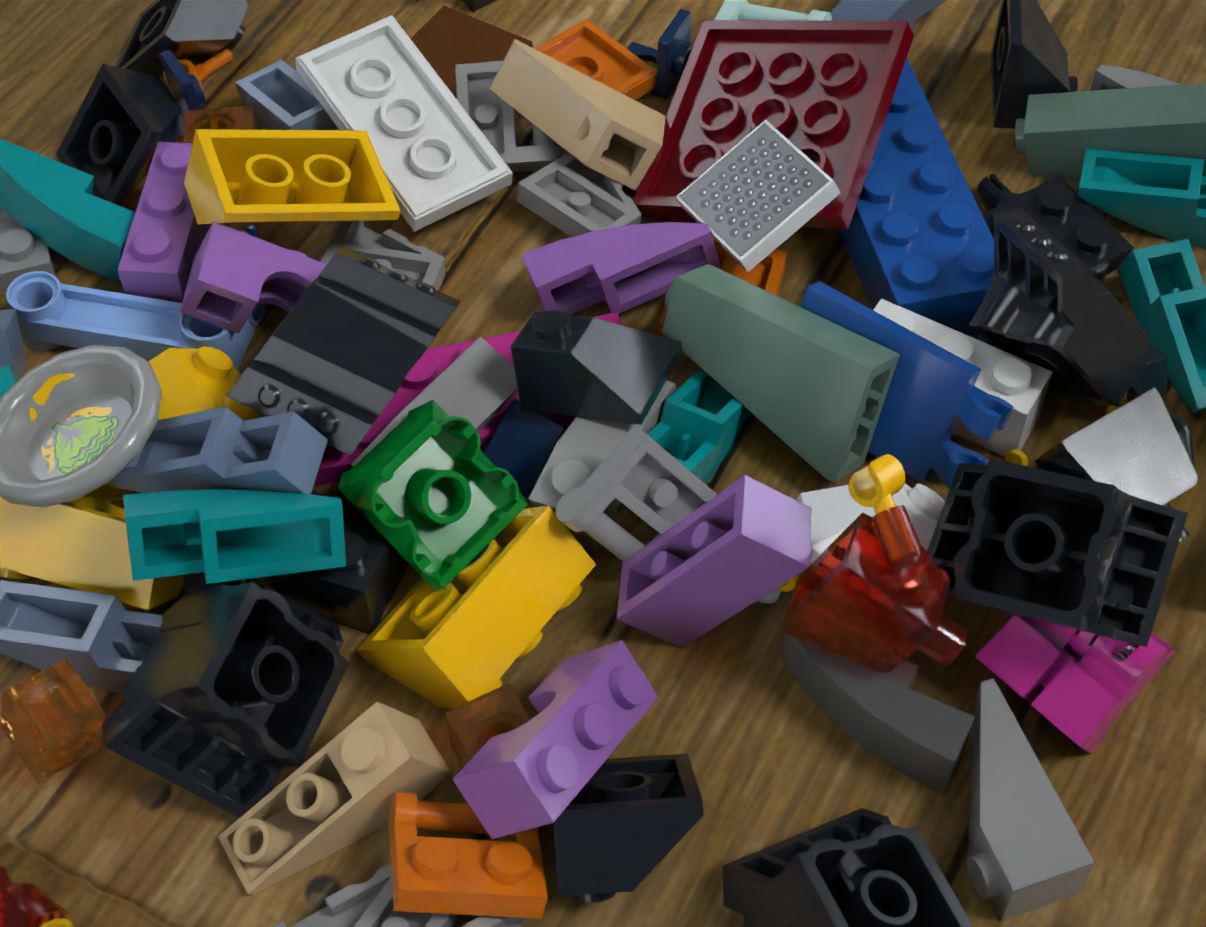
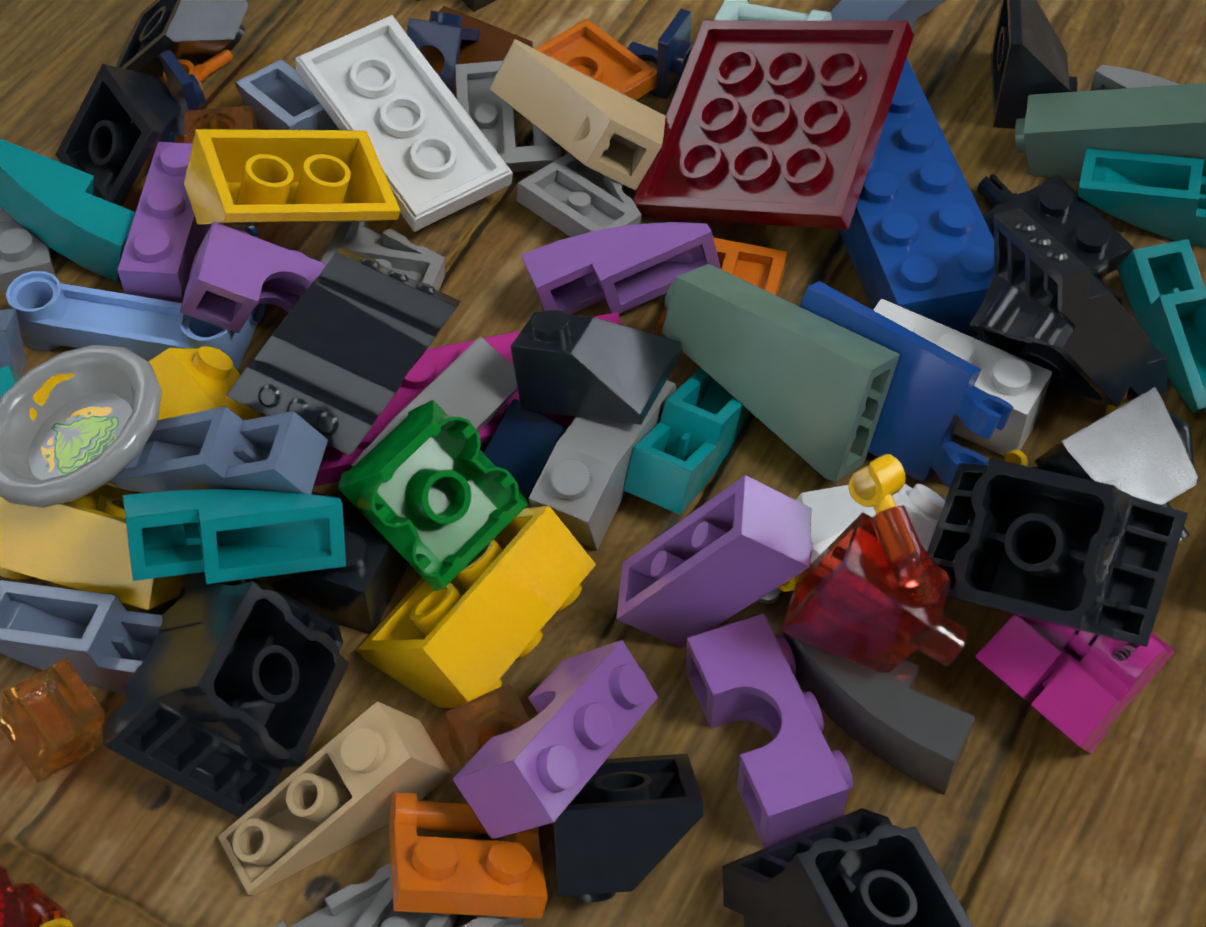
light grey plate [556,424,718,562] -> none
tile [676,120,841,272] -> none
light grey slope [967,678,1094,921] -> none
none -> dark blue bracket [406,10,481,93]
none -> medium lavender arch [685,613,853,848]

